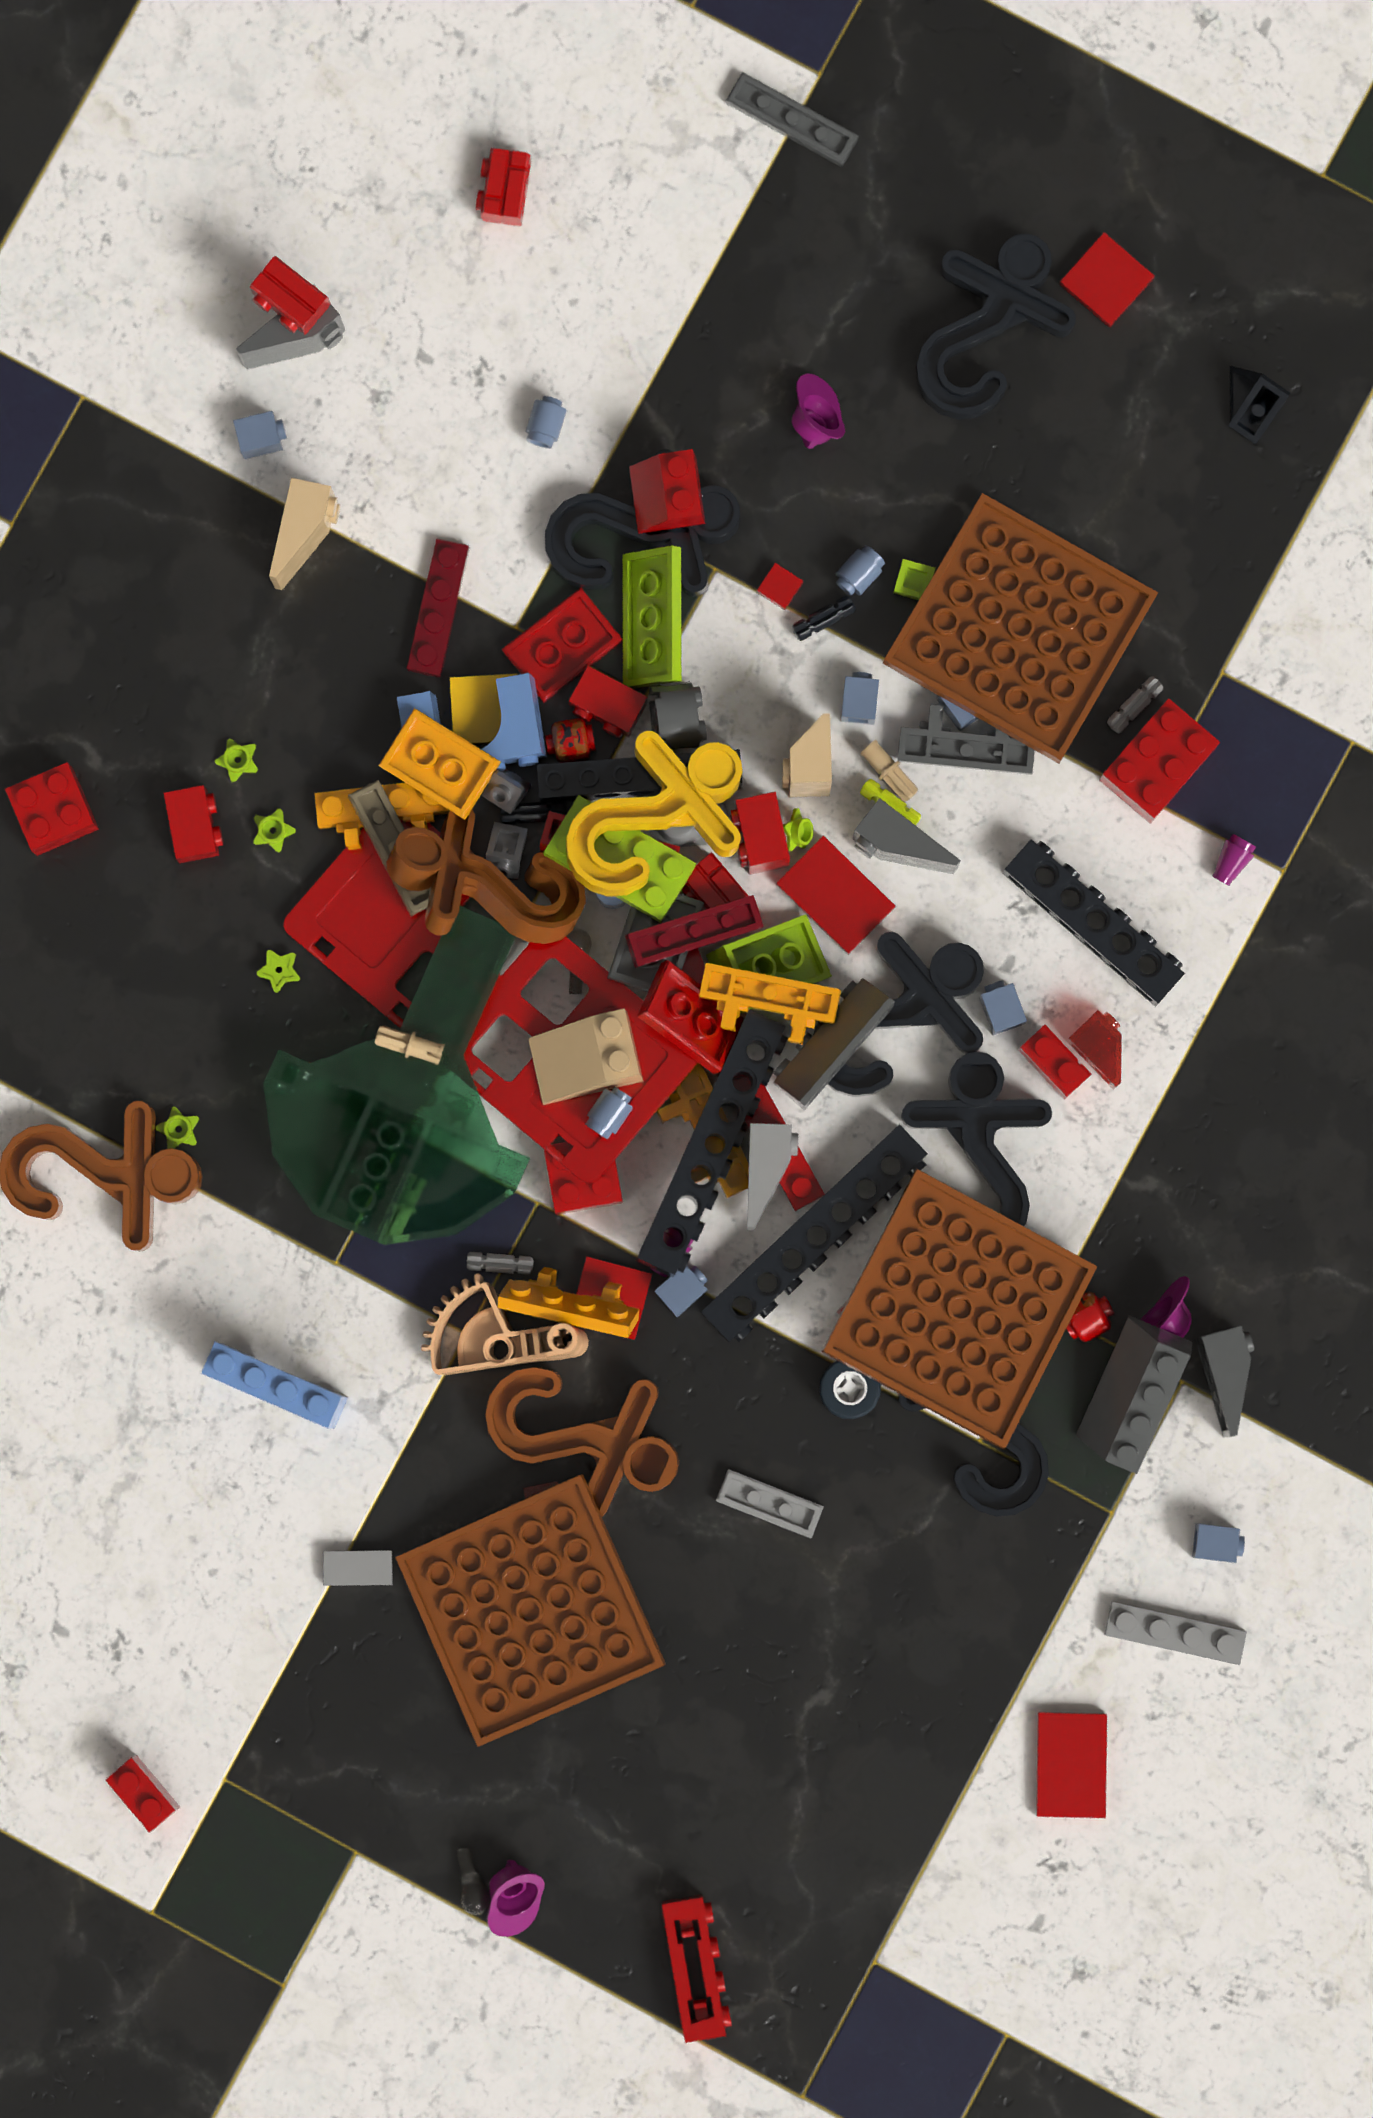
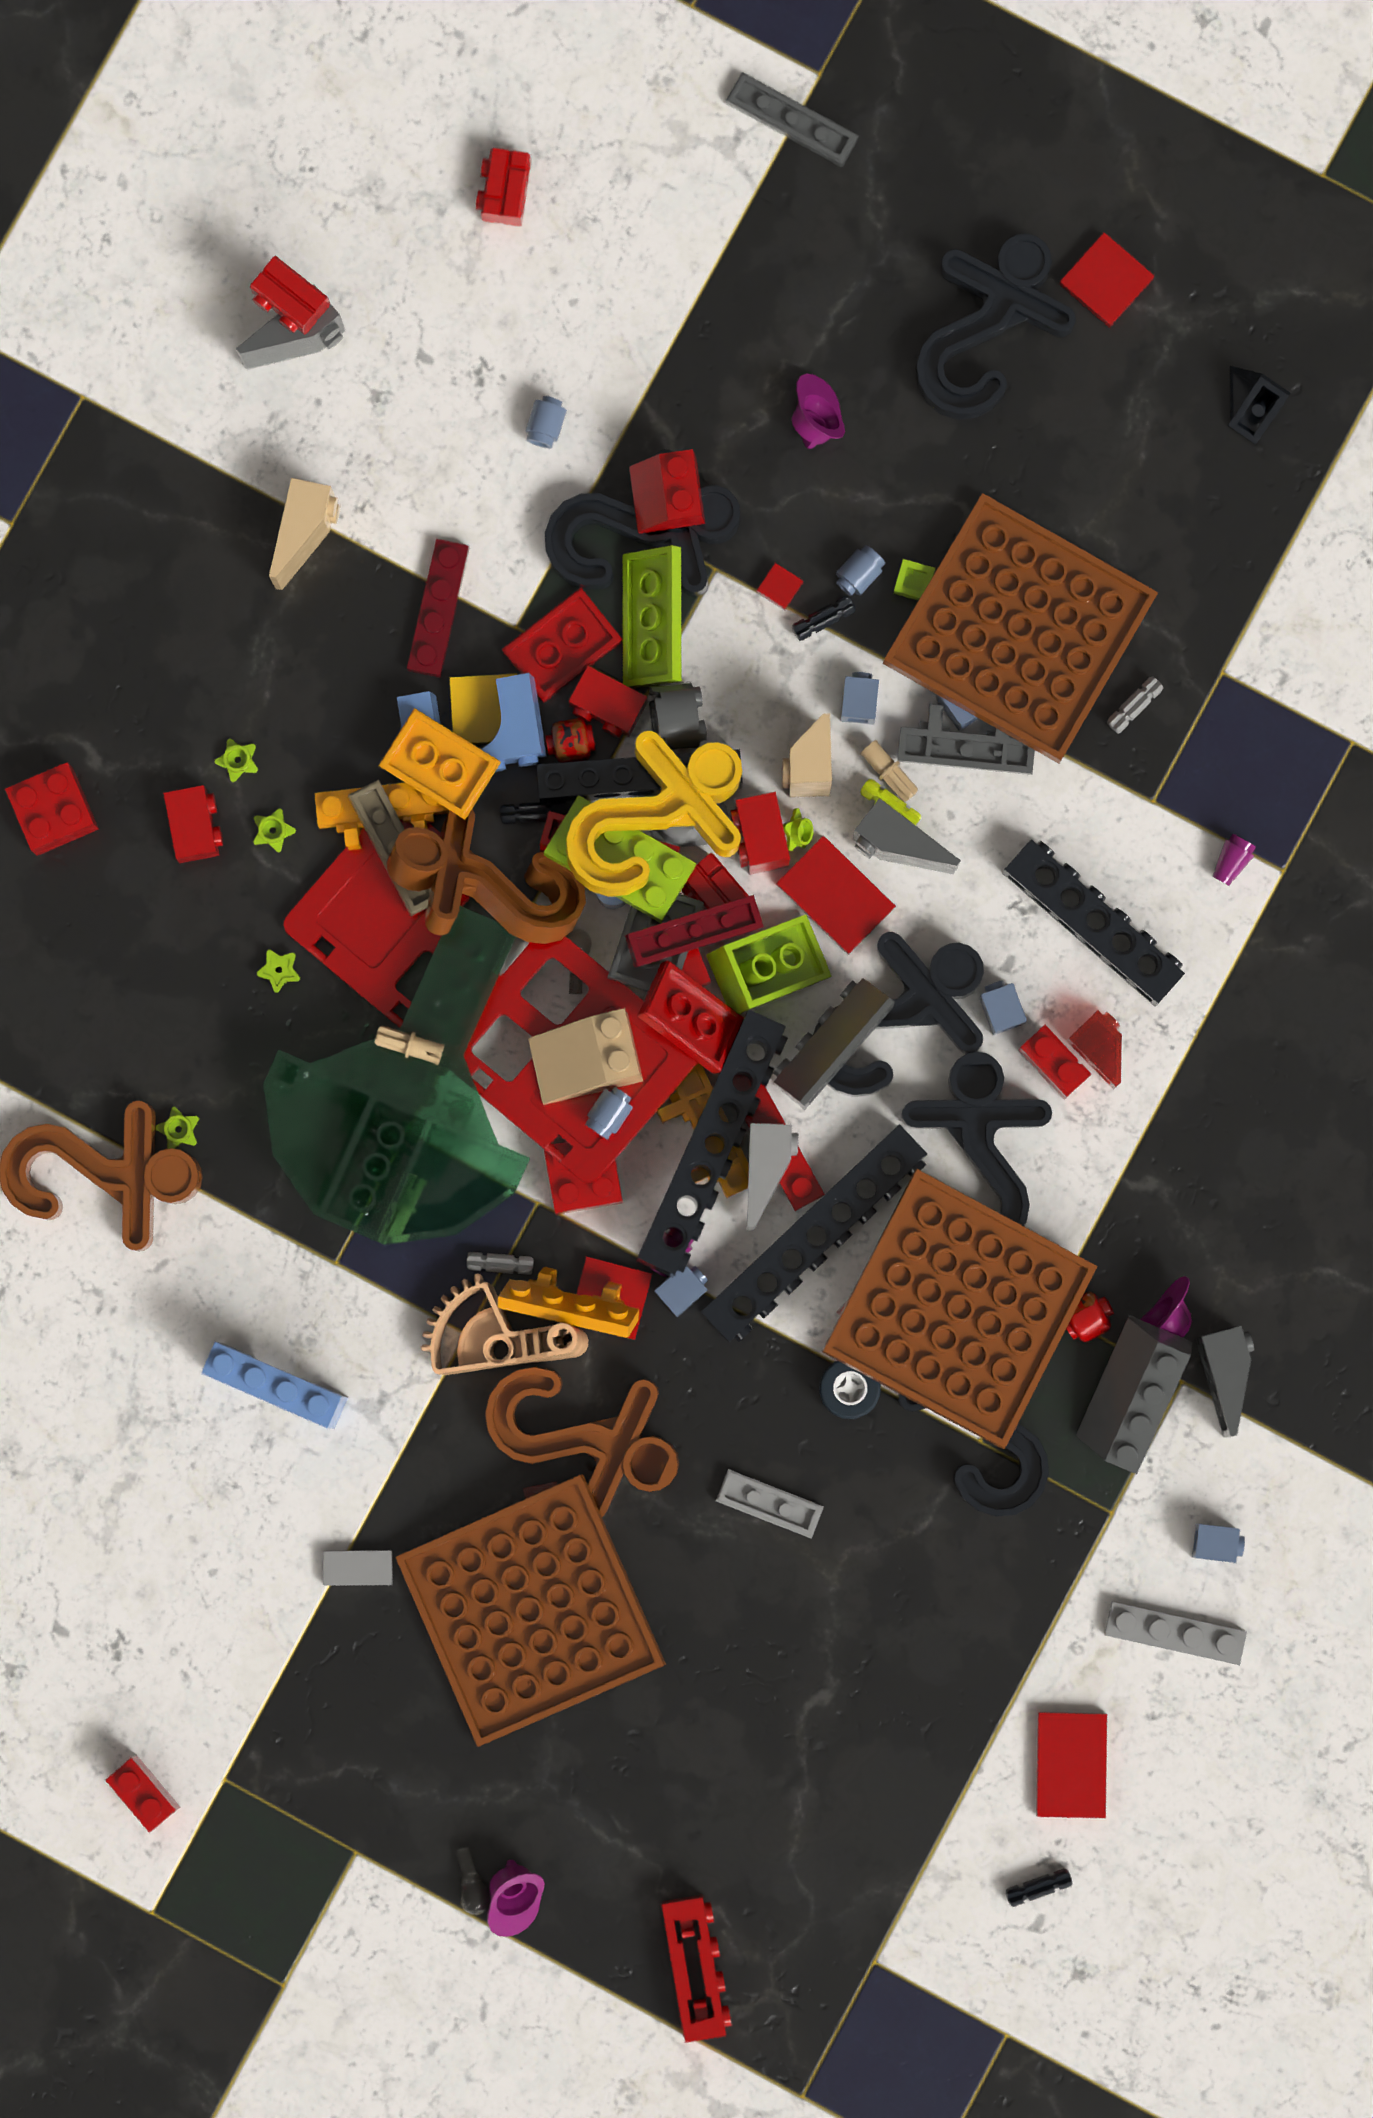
sand blue brick [233,411,287,460] -> none
flat silver bracket [482,769,531,814] -> none
flat silver bracket [486,822,528,879] -> none
light orange hinge [699,963,841,1045] -> none
red brick [1099,698,1220,824] -> none
none -> black axle [1005,1868,1073,1907]

